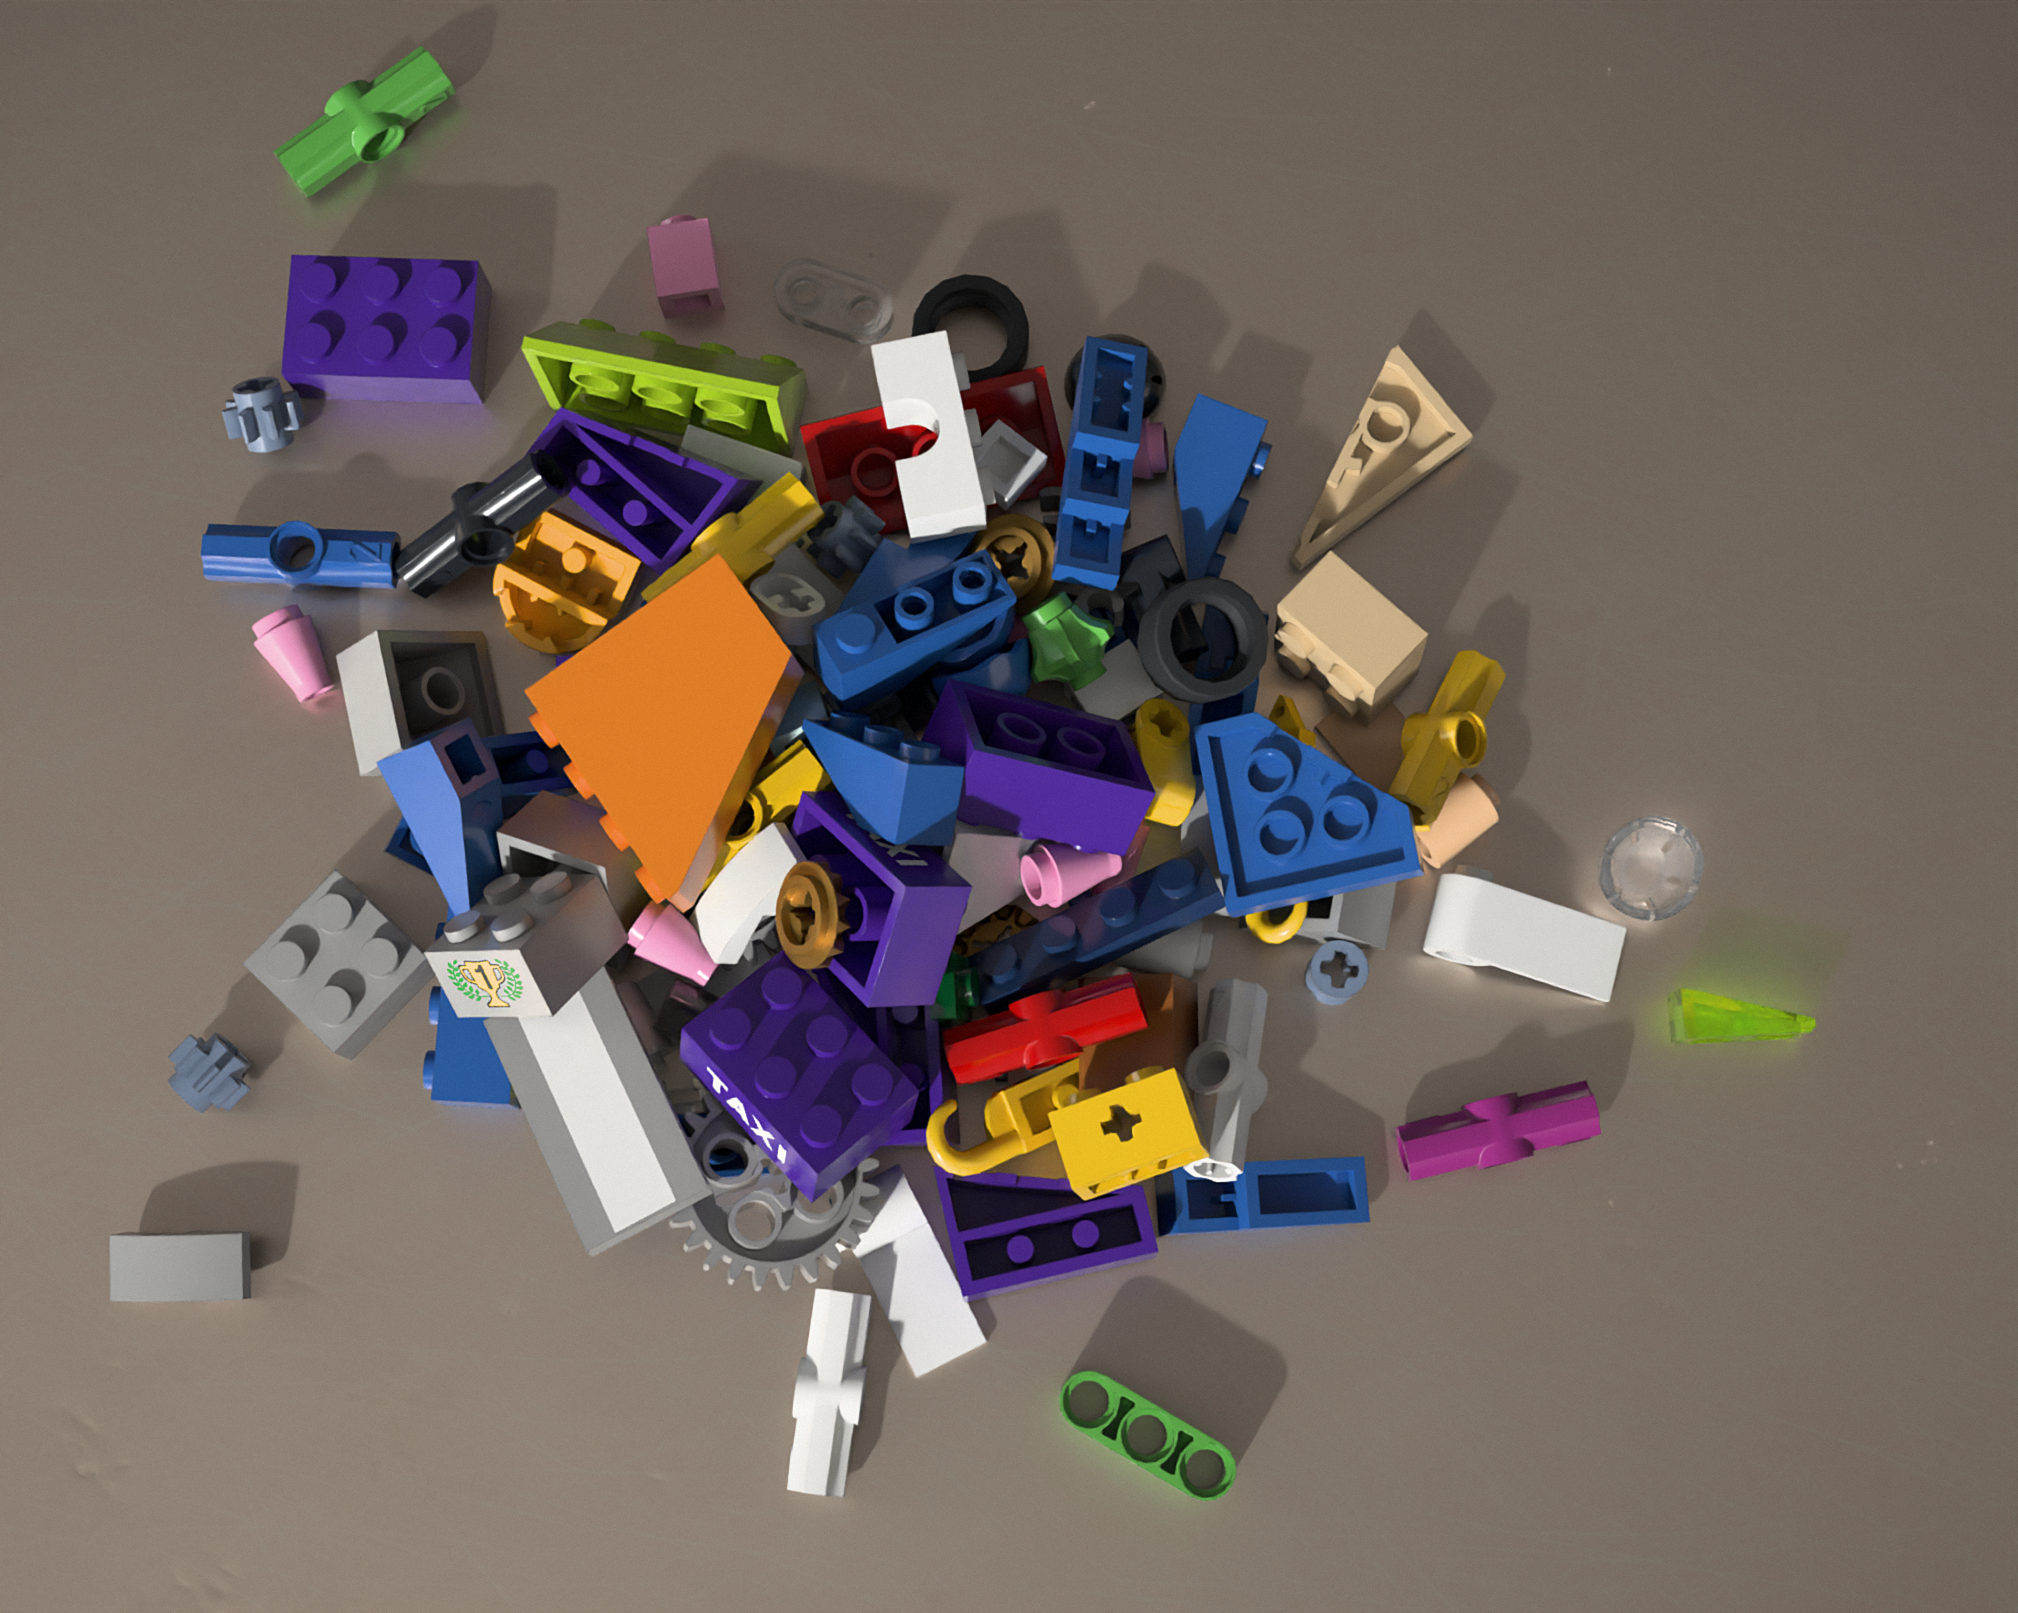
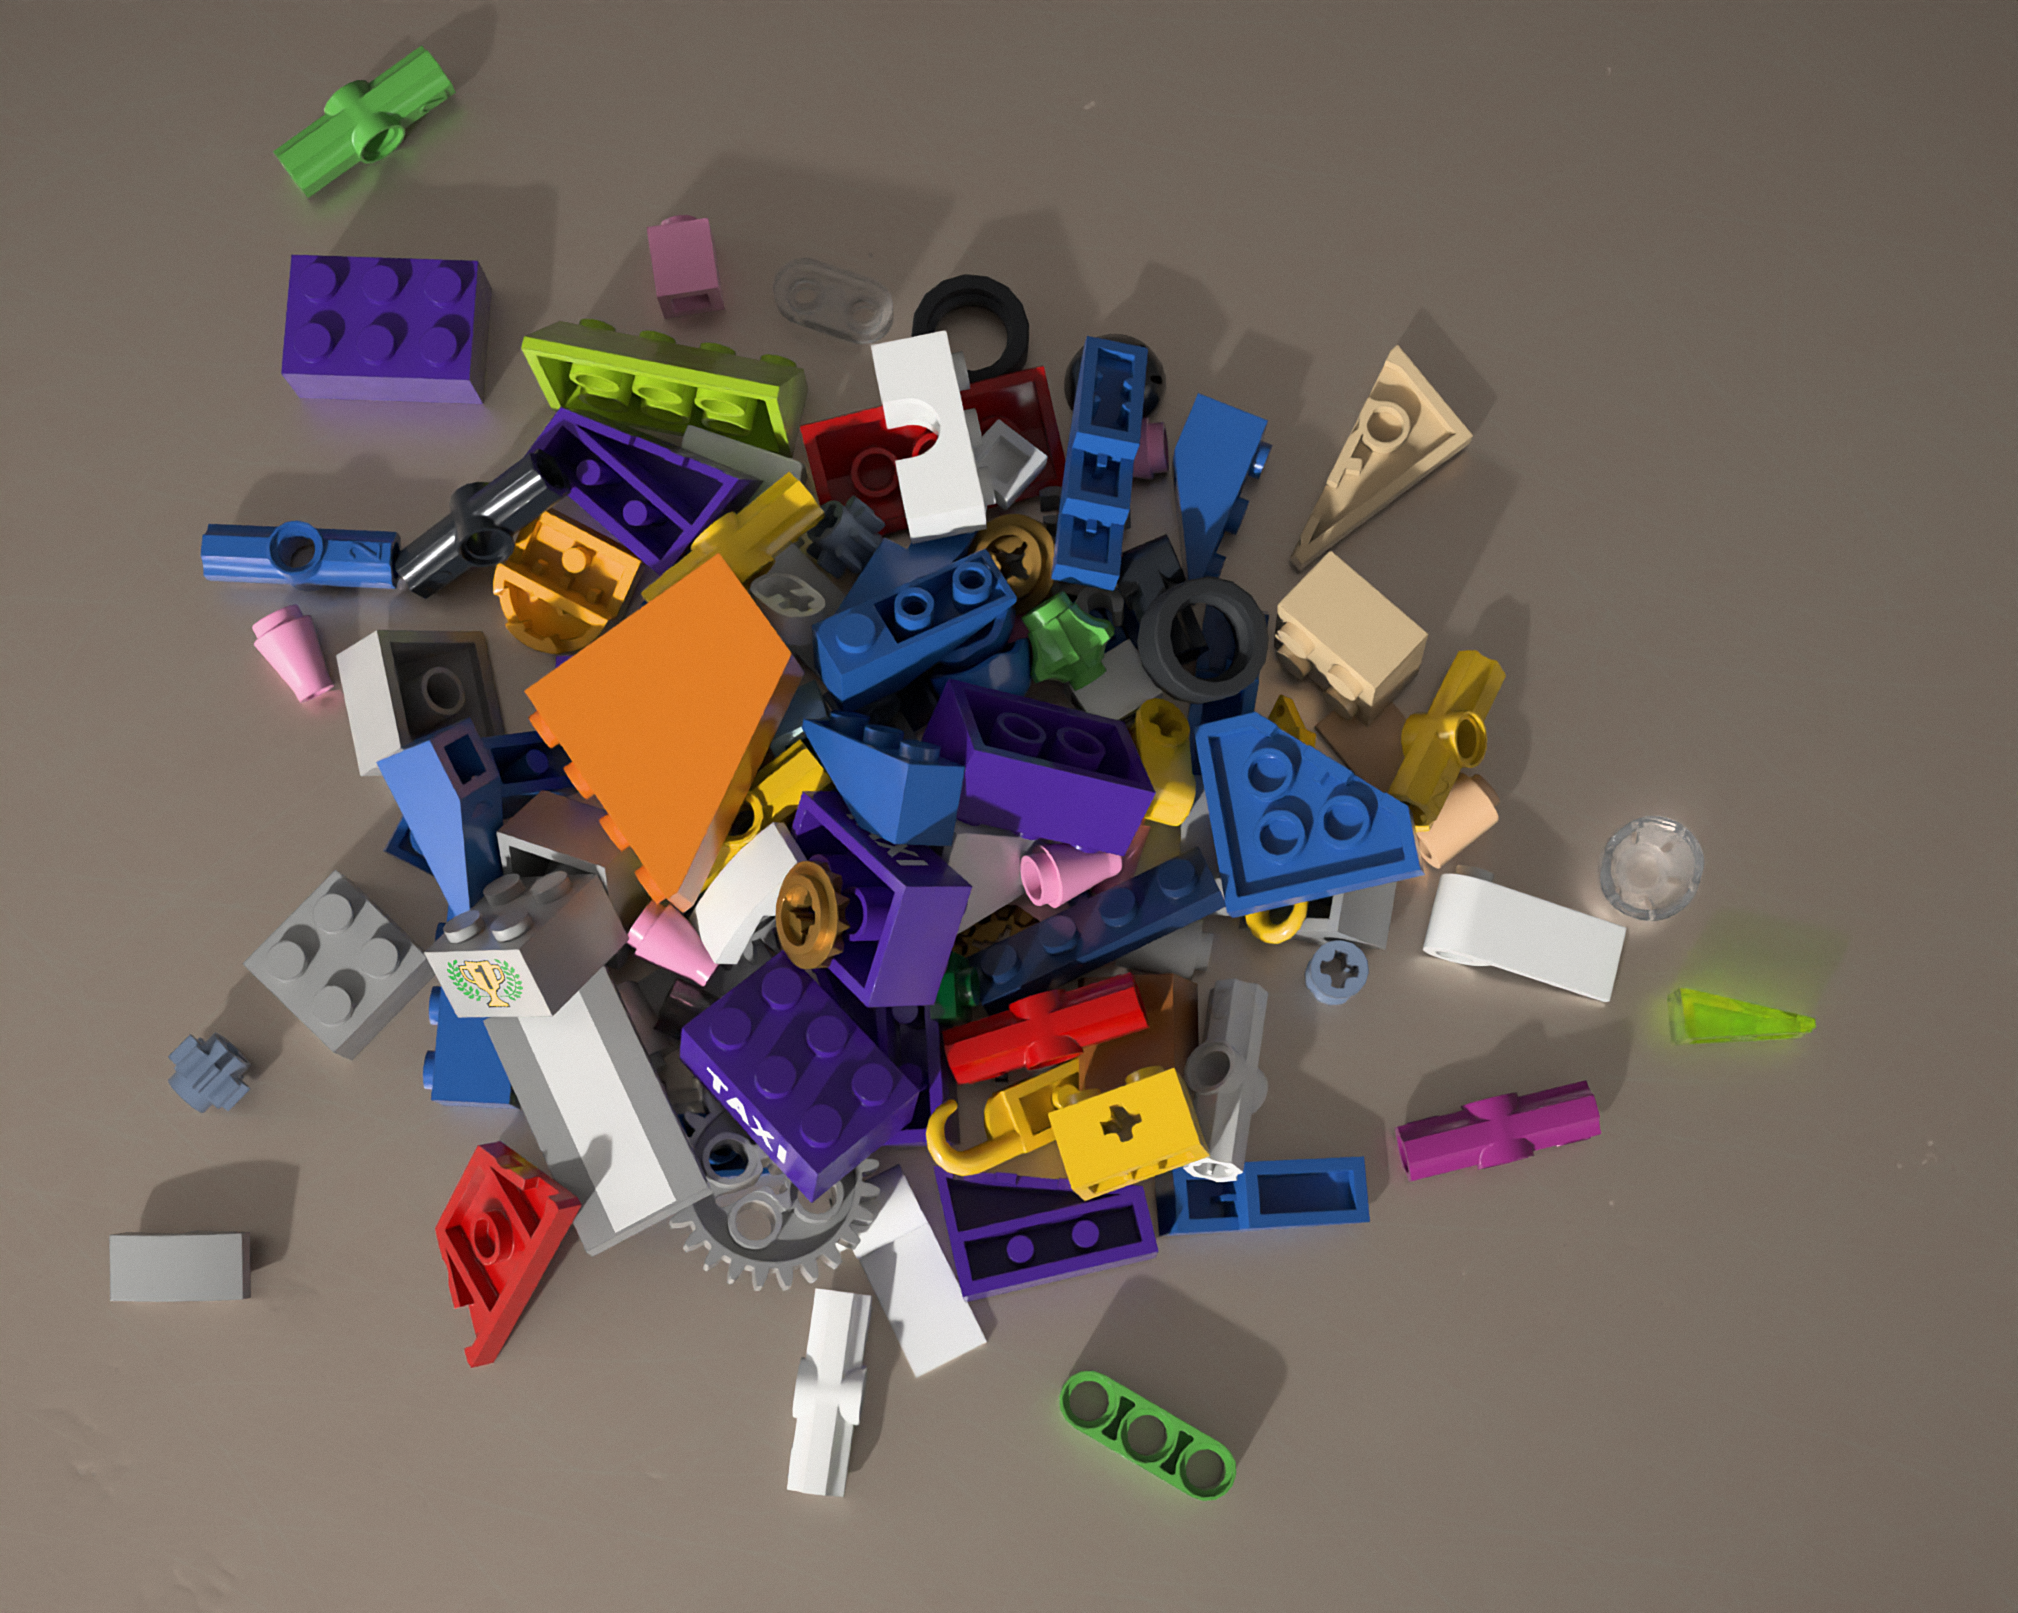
sand blue gear [222,377,305,453] -> none
none -> red wing [435,1141,582,1368]

